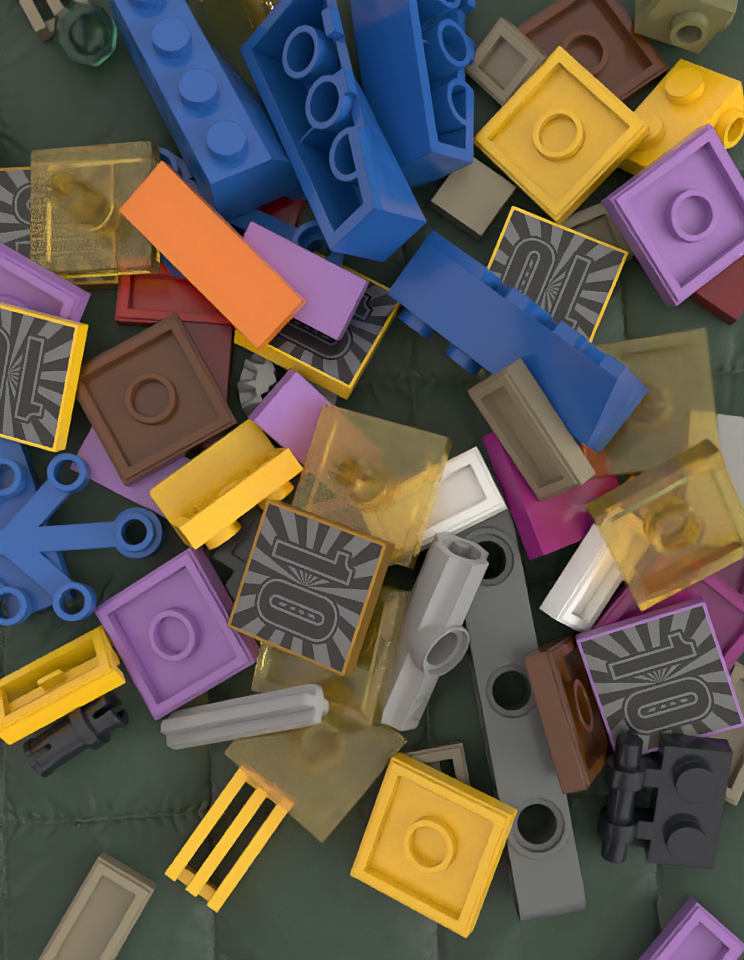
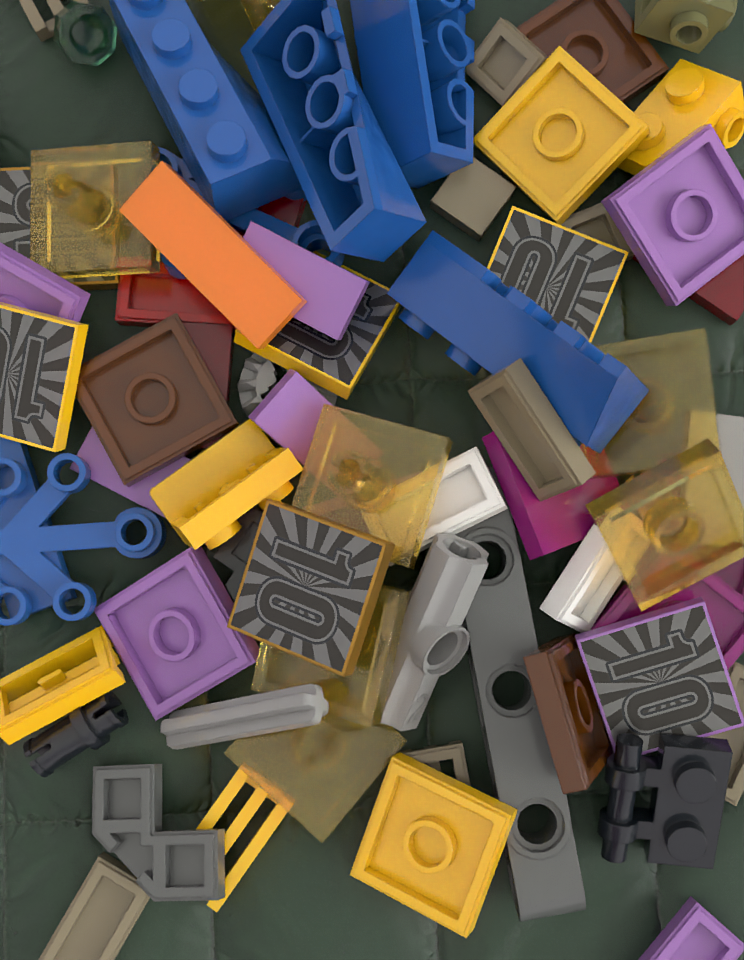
none -> dark grey tile [92,764,225,902]

